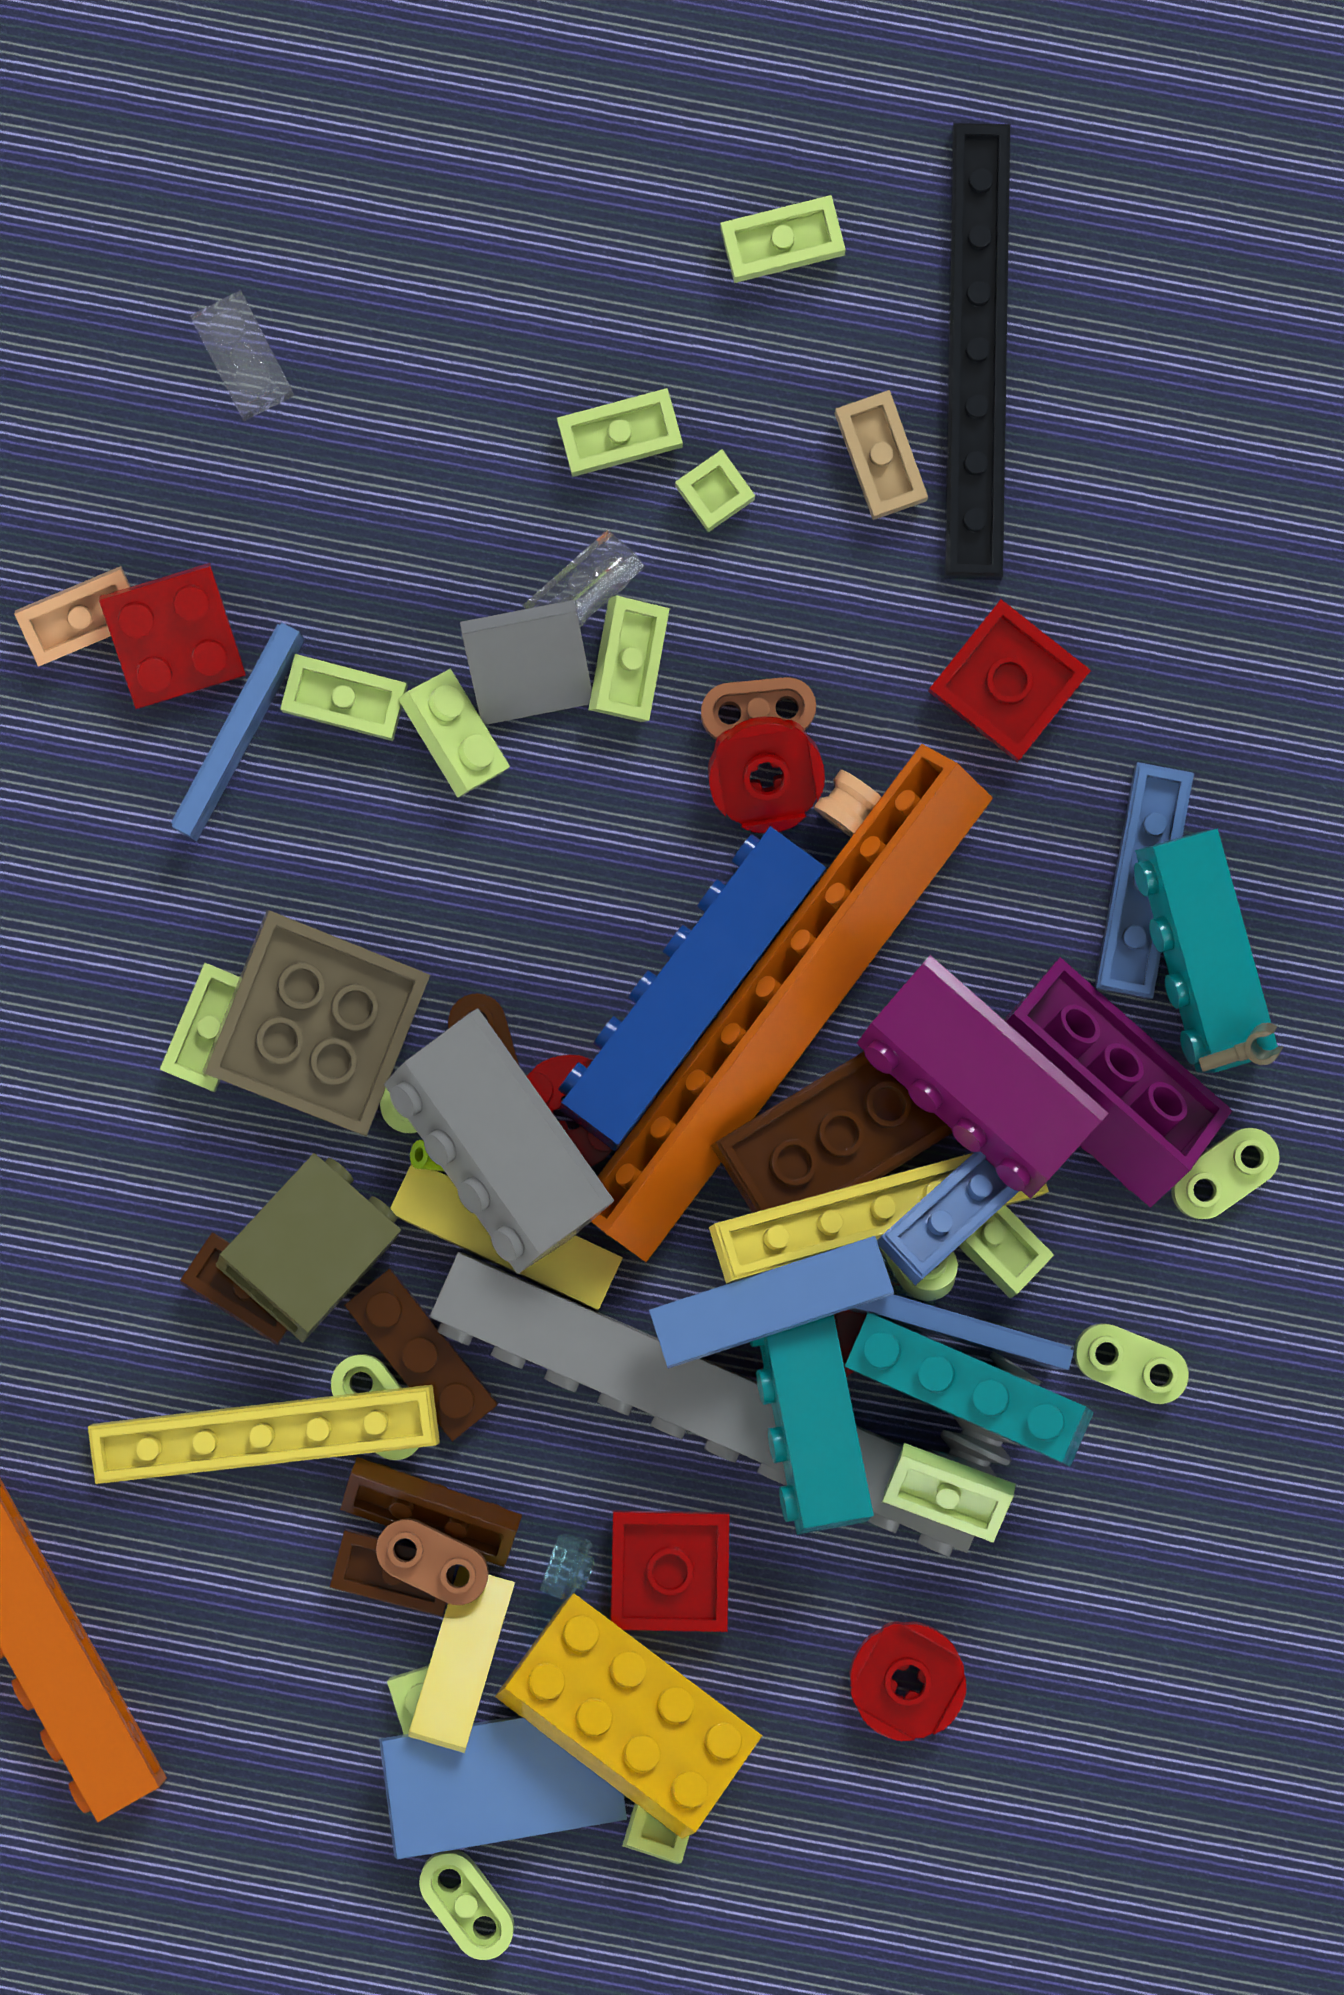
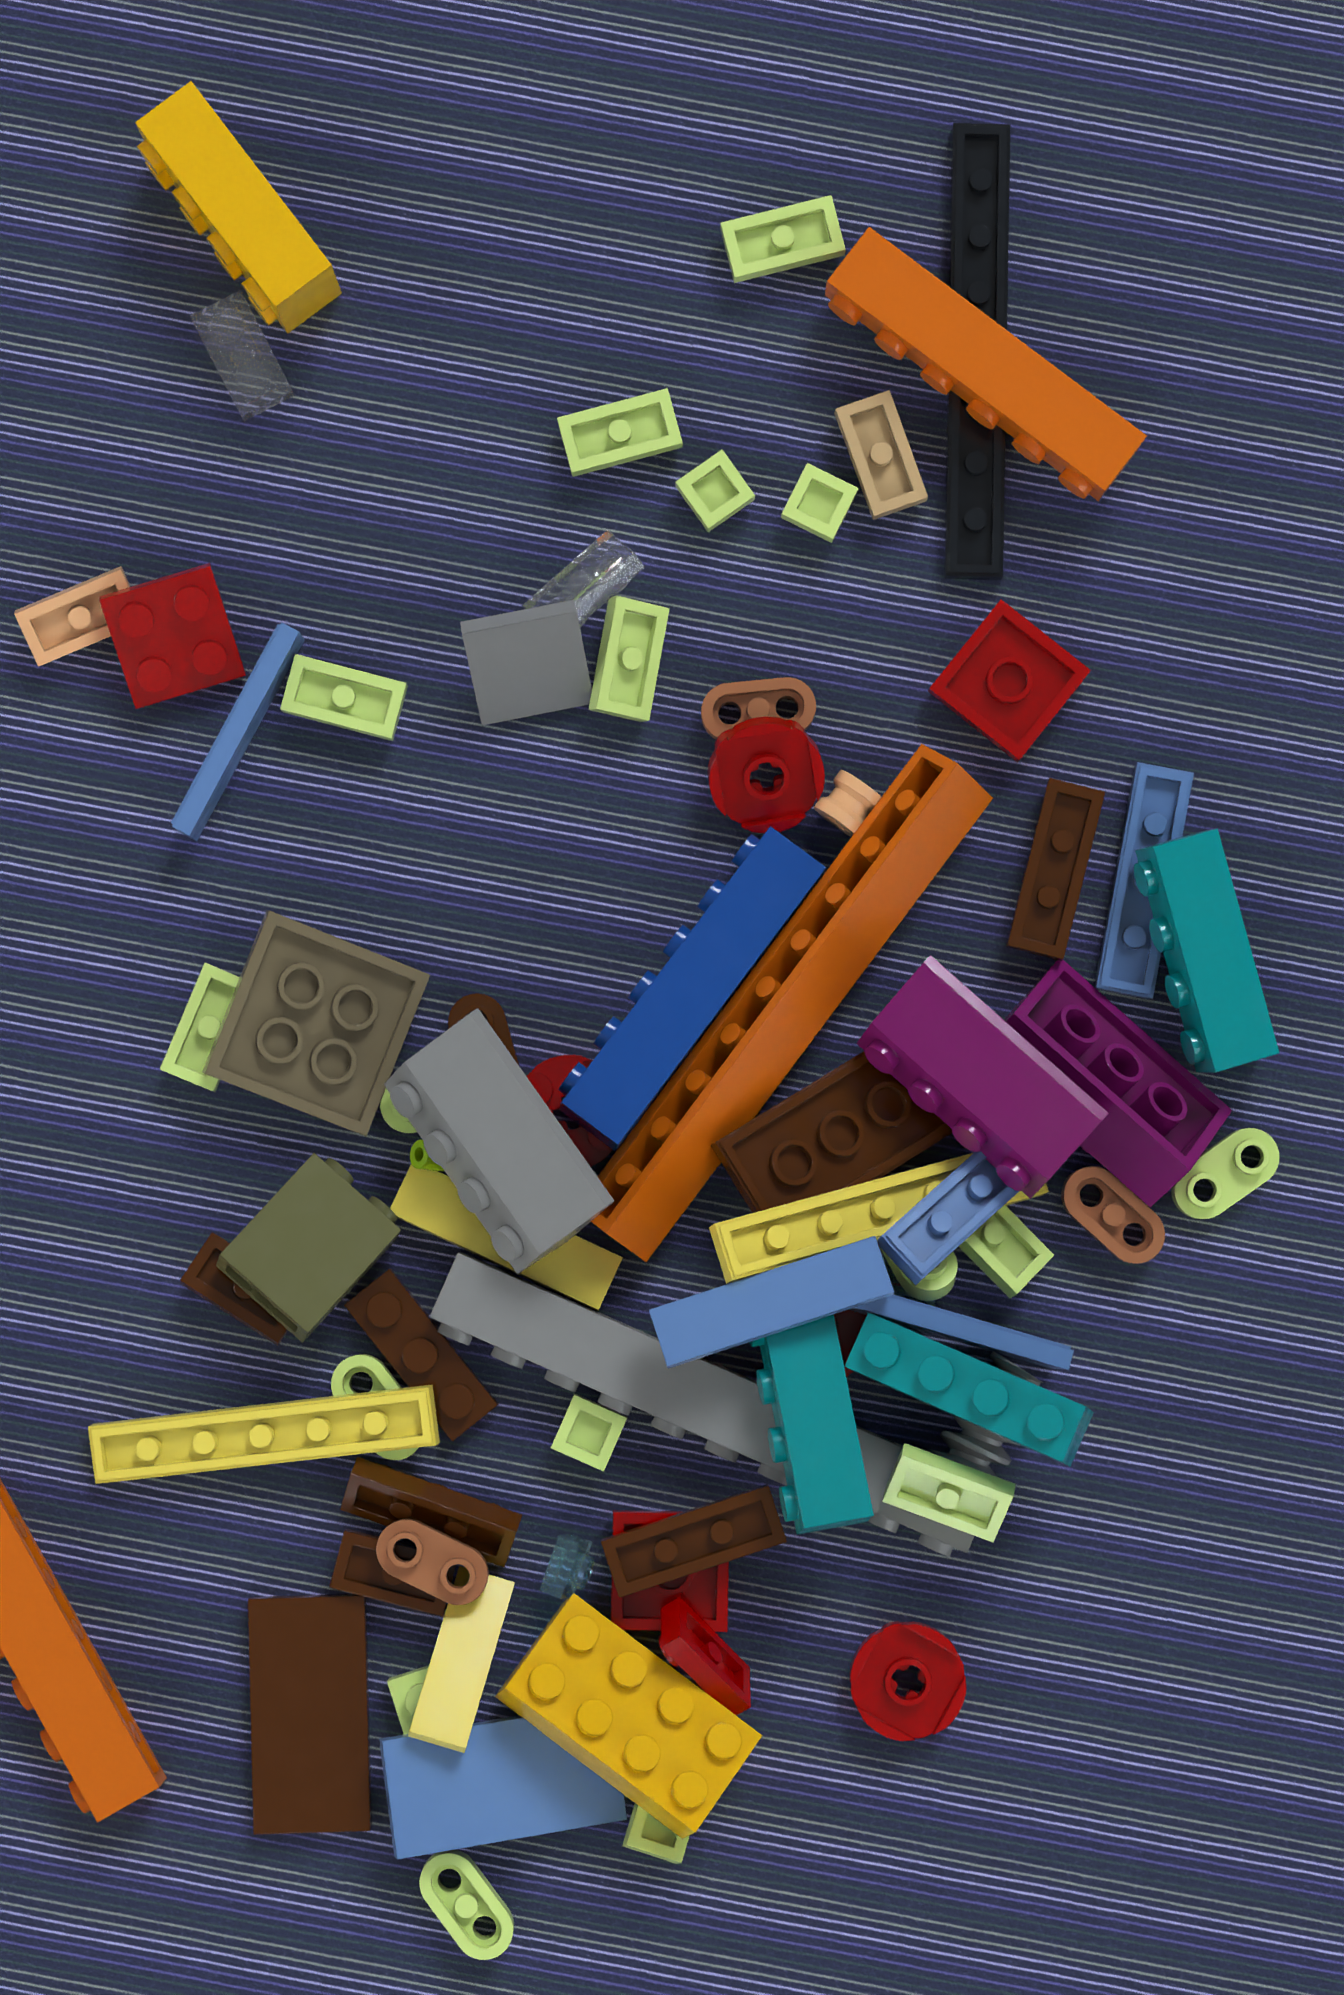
yellowish green plate [398,668,510,798] -> none
yellowish green plate [1074,1323,1189,1404] -> none
dark tan hand [1198,1023,1284,1072] -> none
none -> yellow brick [135,81,342,334]
none -> reddish brown tile [248,1594,372,1835]
none -> yellowish green plate [551,1393,627,1472]
none -> reddish brown plate [601,1484,787,1598]
none -> red plate [659,1597,751,1716]
none -> yellowish green plate [781,463,858,543]
none -> orange brick [825,227,1147,502]
none -> reddish brown plate [1006,778,1105,961]
none -> nougat plate [1061,1166,1165,1264]

